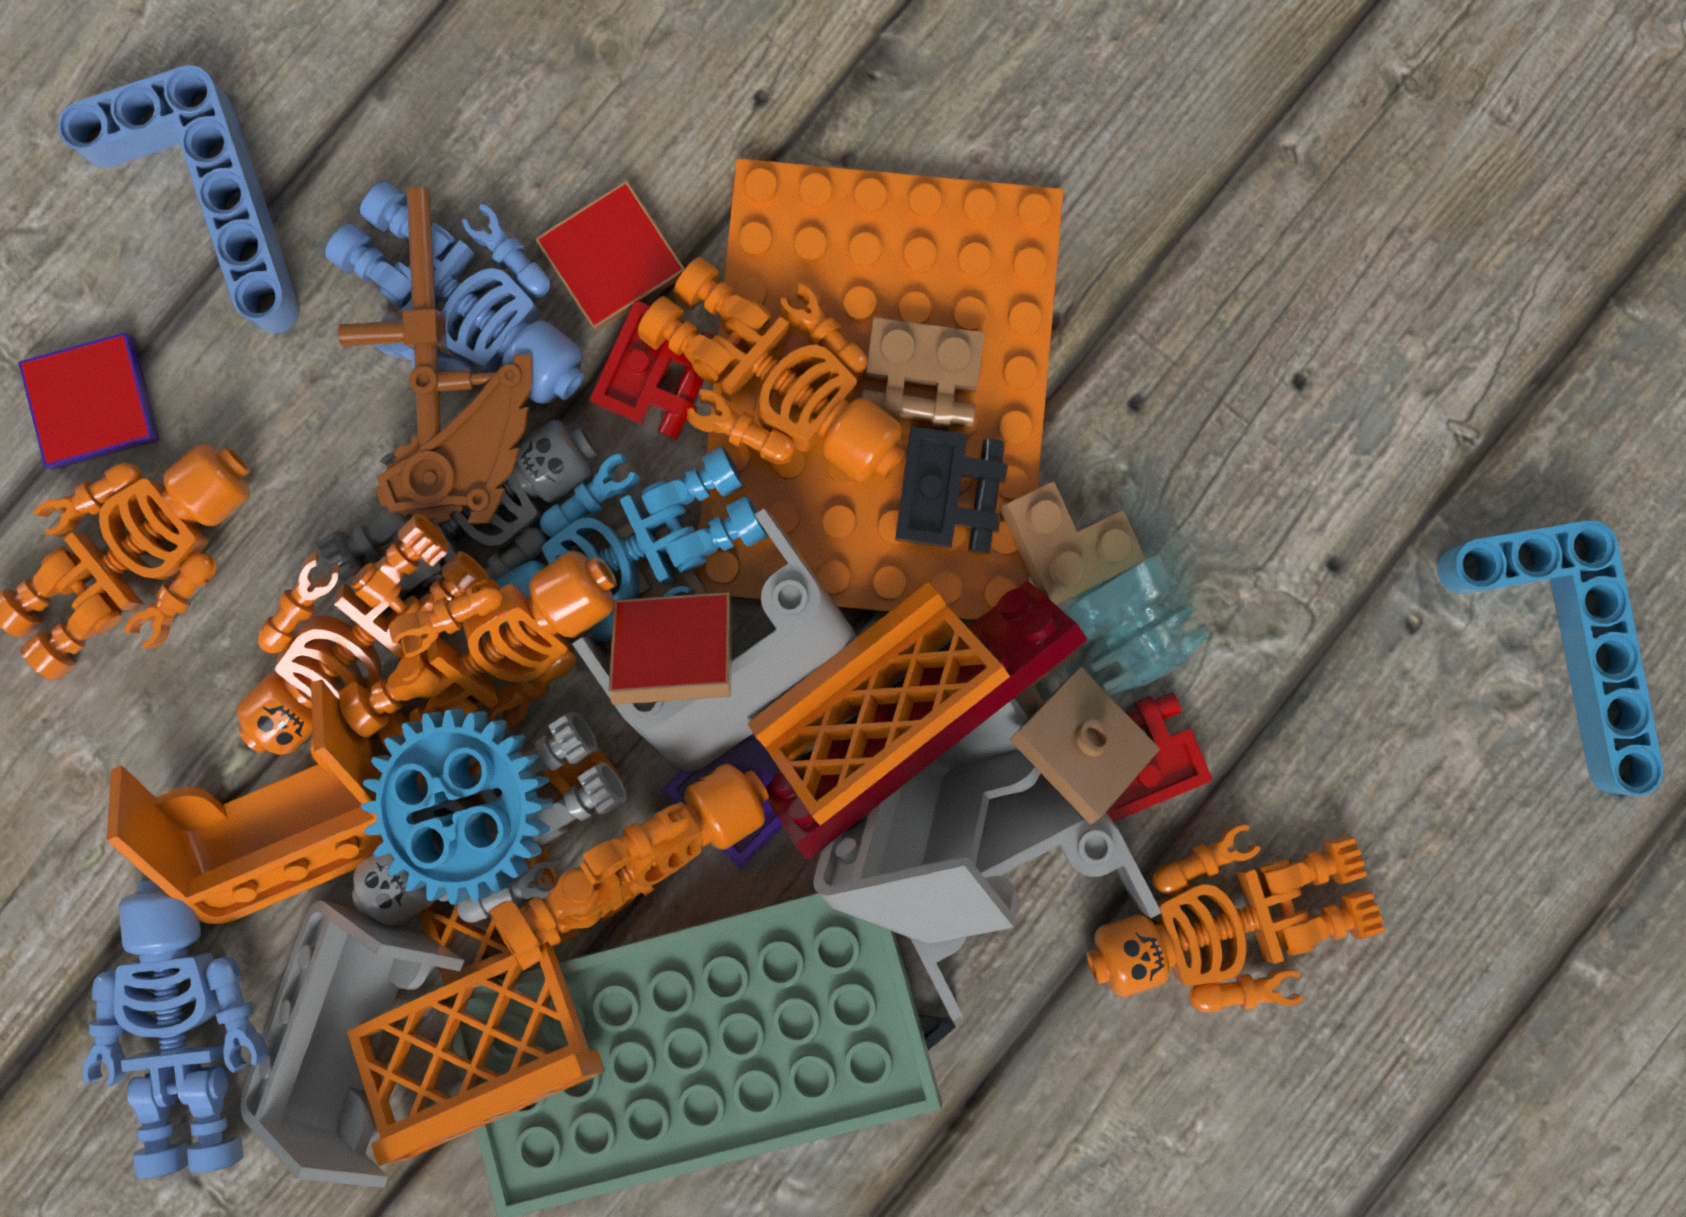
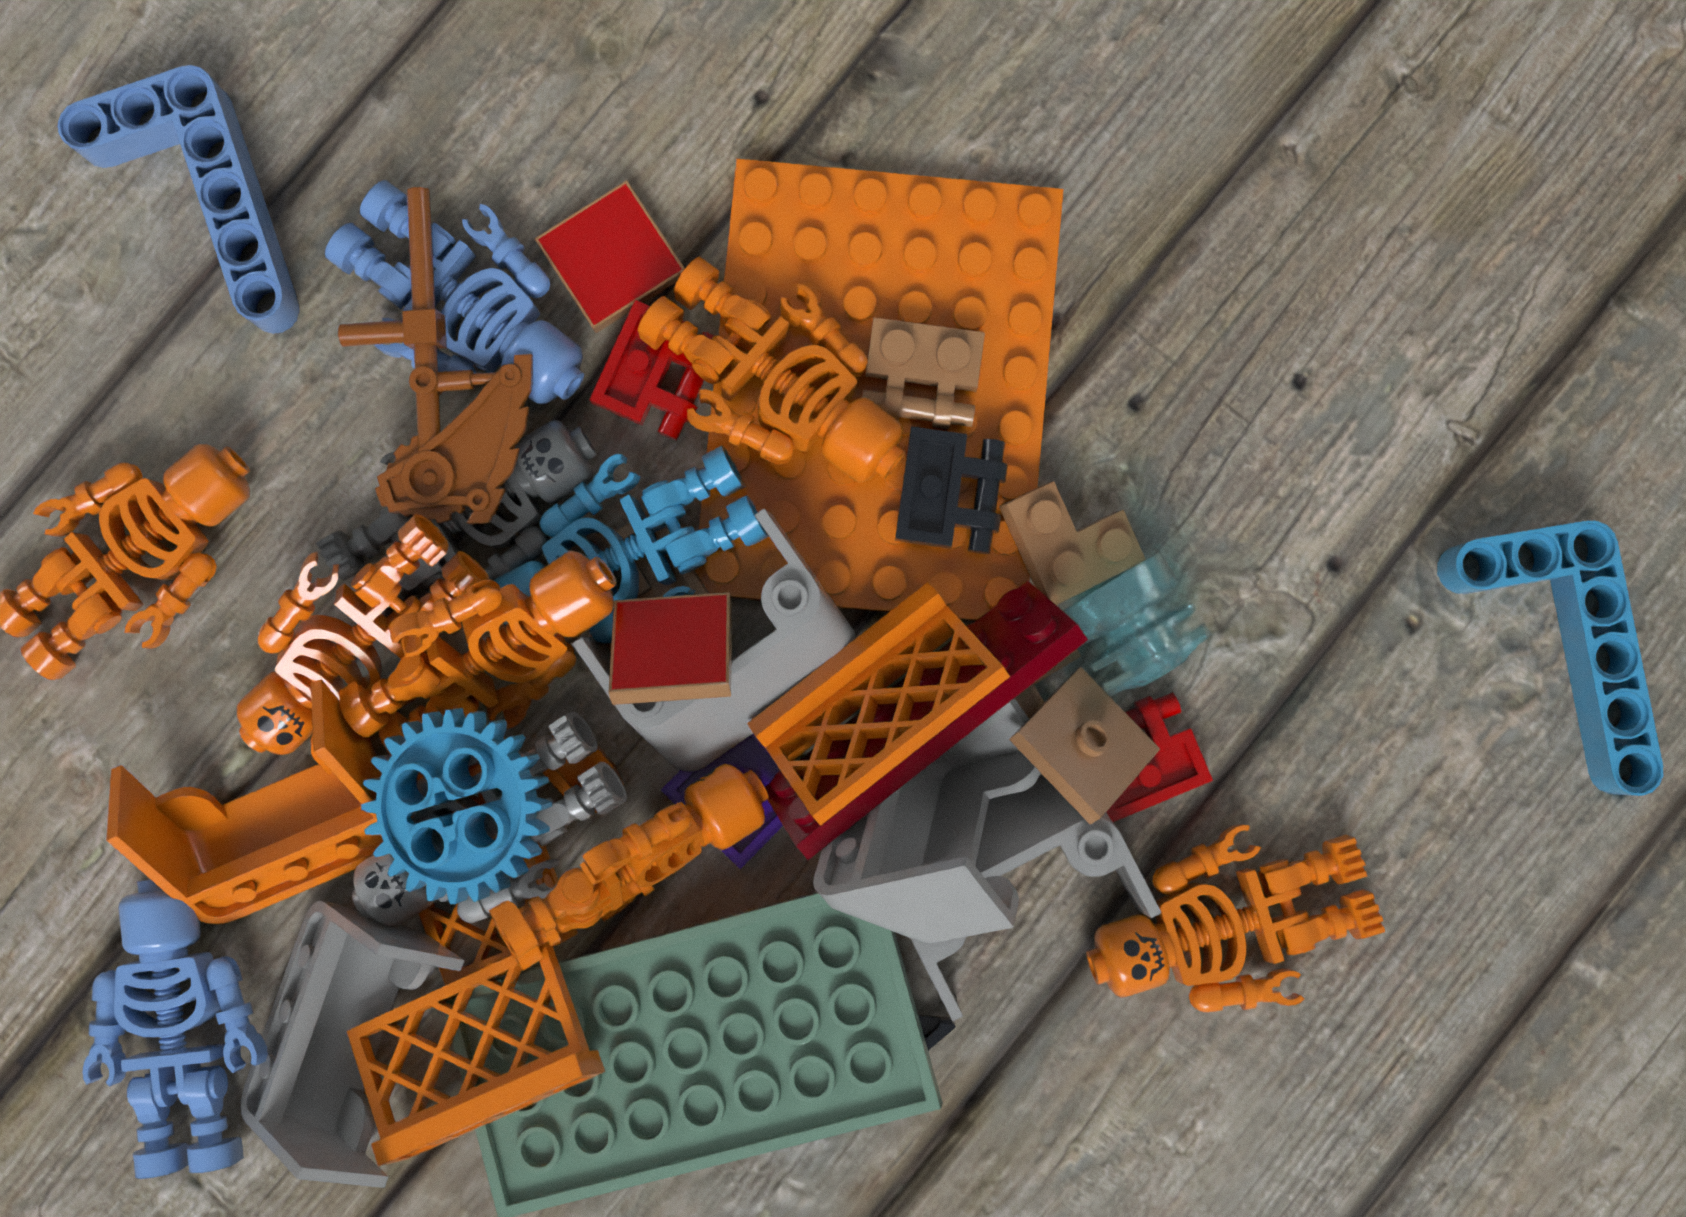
red tile [18,332,160,470] -> none

